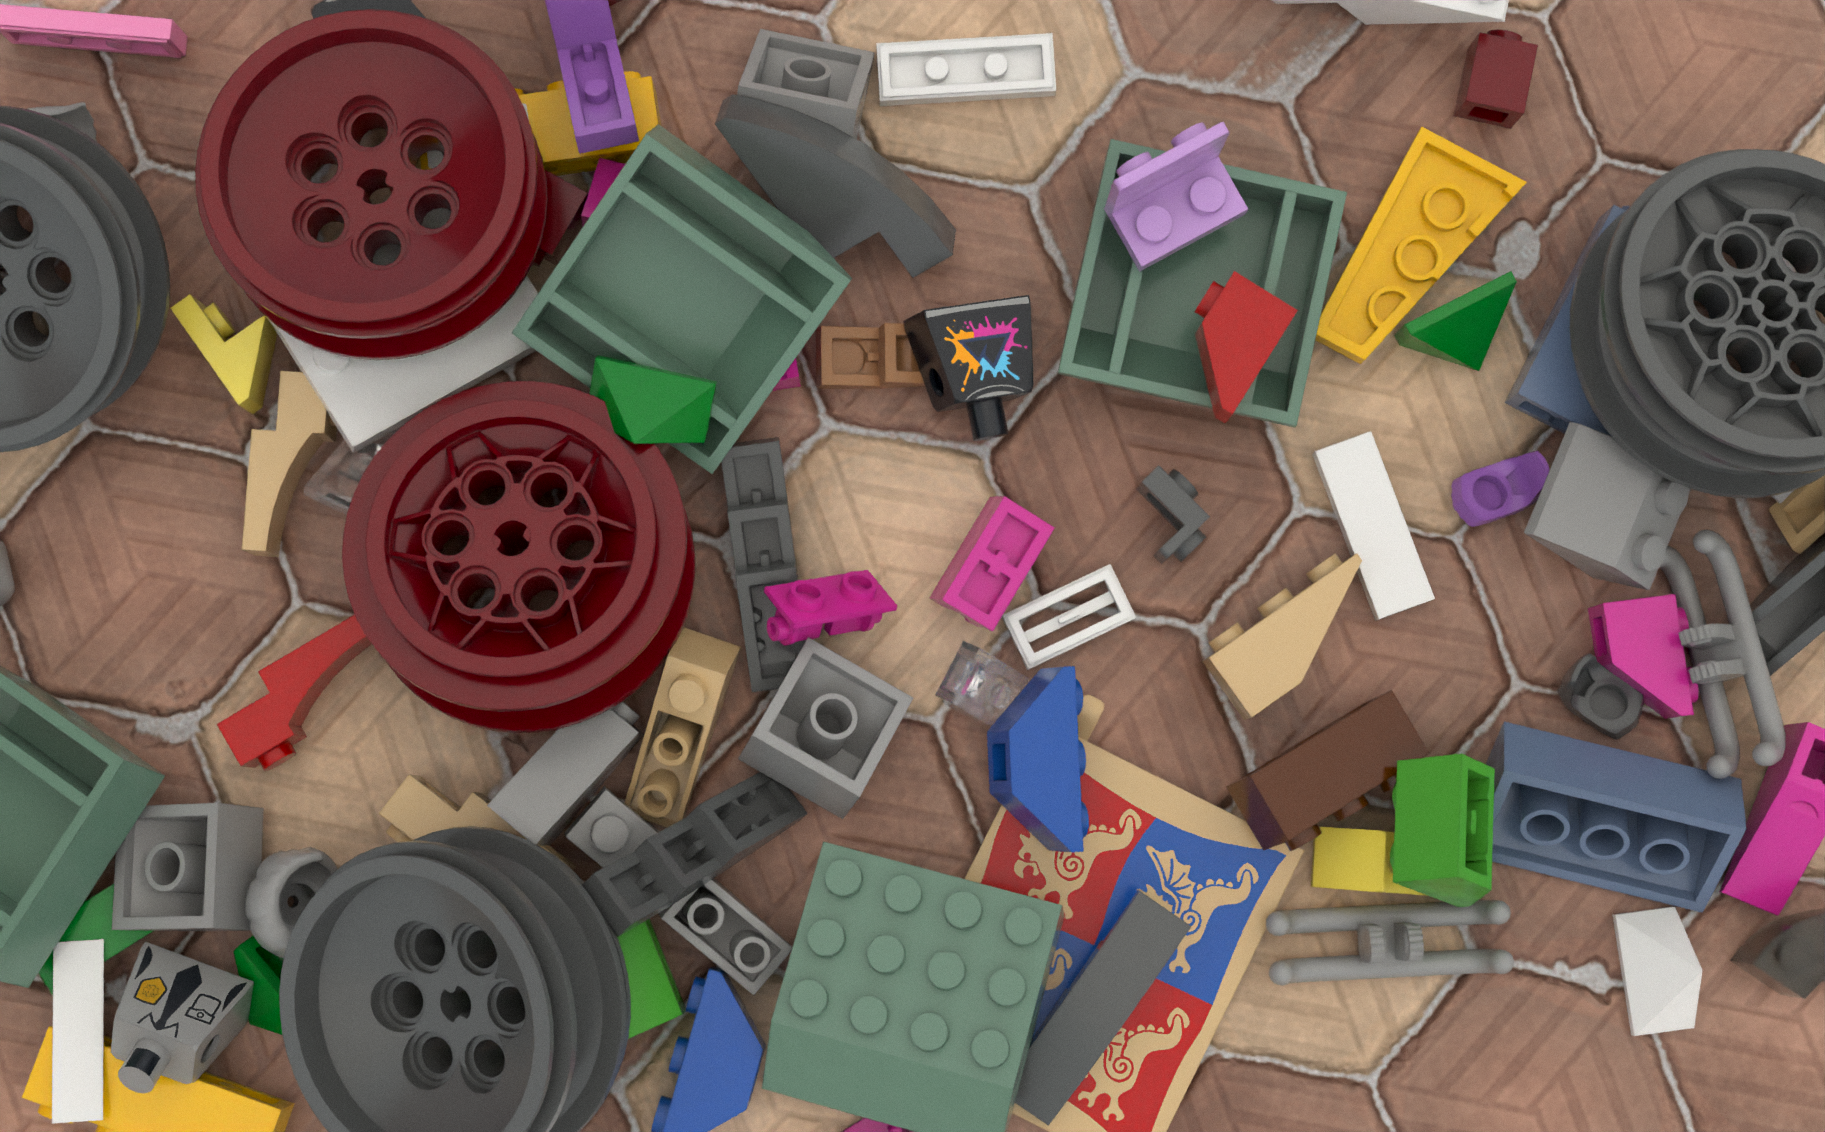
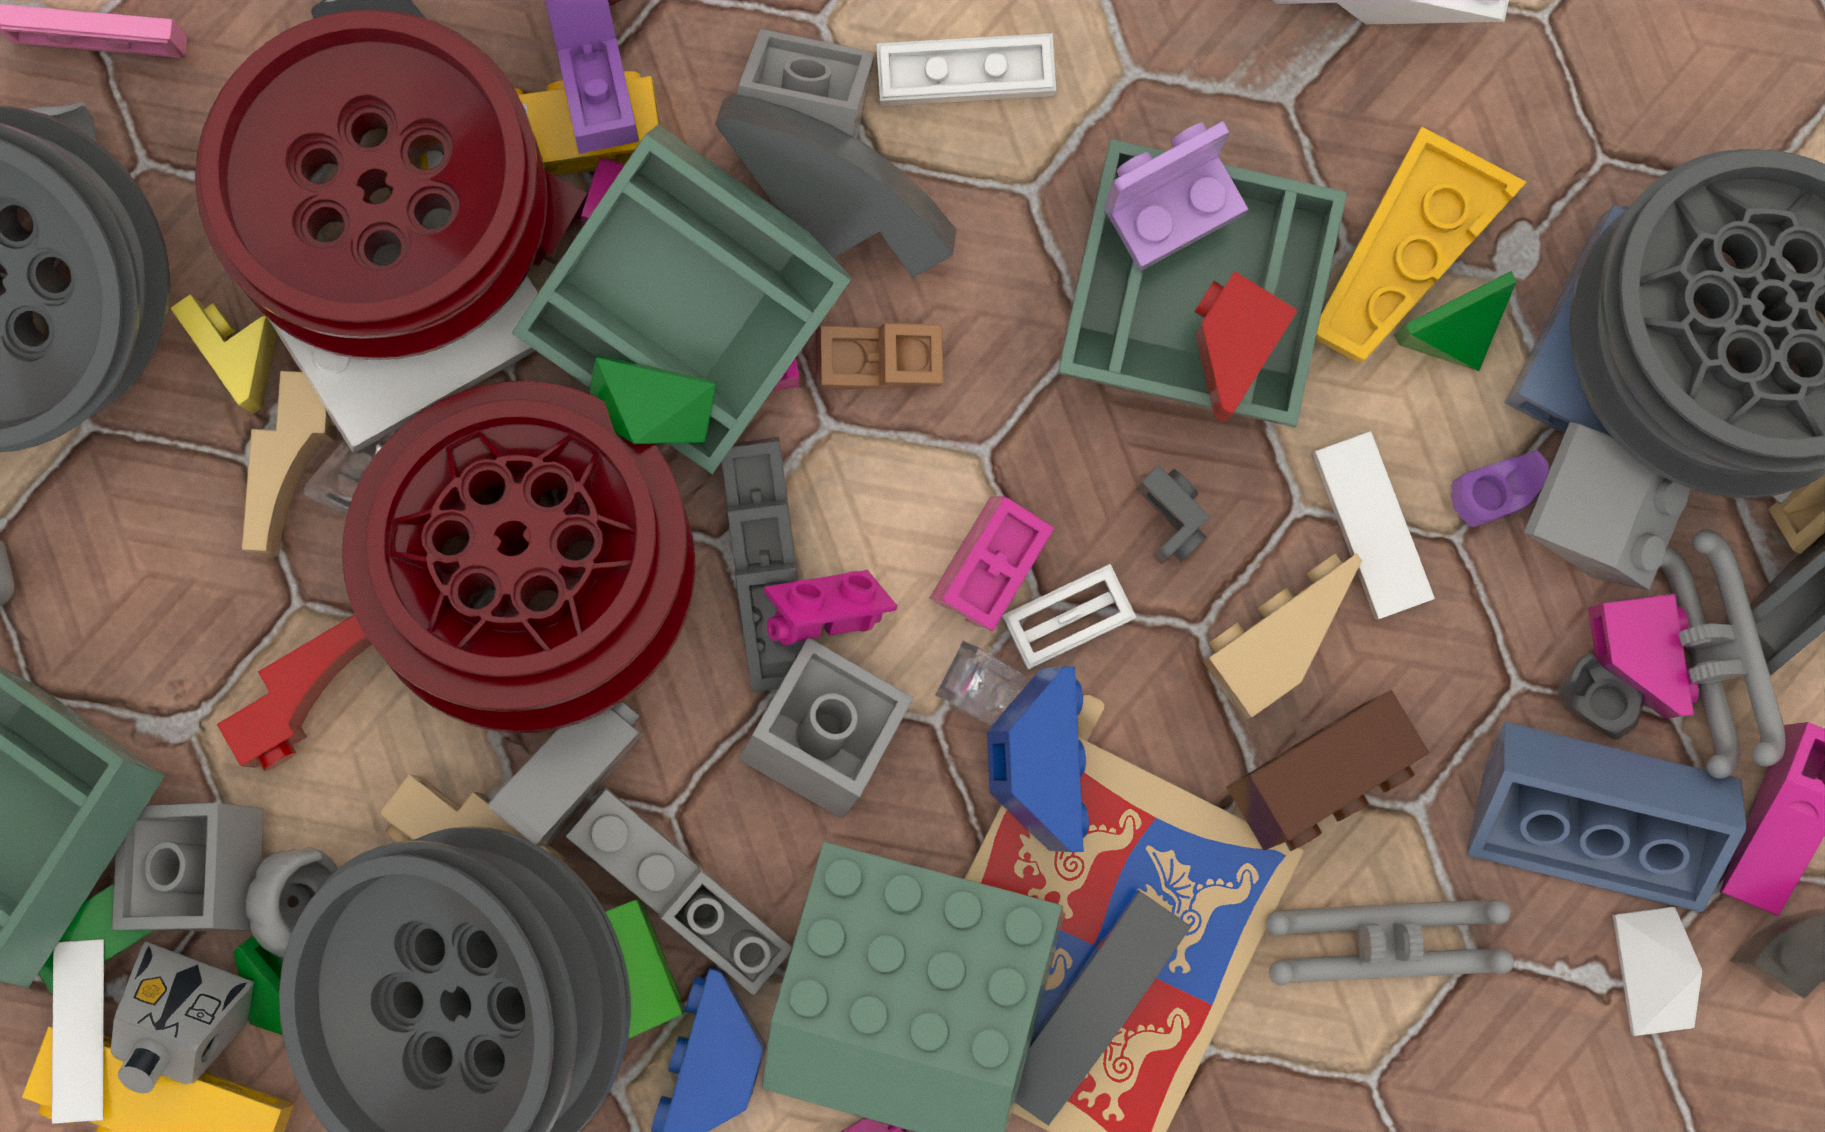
dark grey slope [582,772,808,937] -> none
tan slope [624,628,741,827] -> none
black torso [903,295,1034,441] -> none
light yellow slope [1311,827,1428,896] -> none
bright green slope [1390,753,1495,907] -> none
dark red brick [1454,29,1538,129] -> none

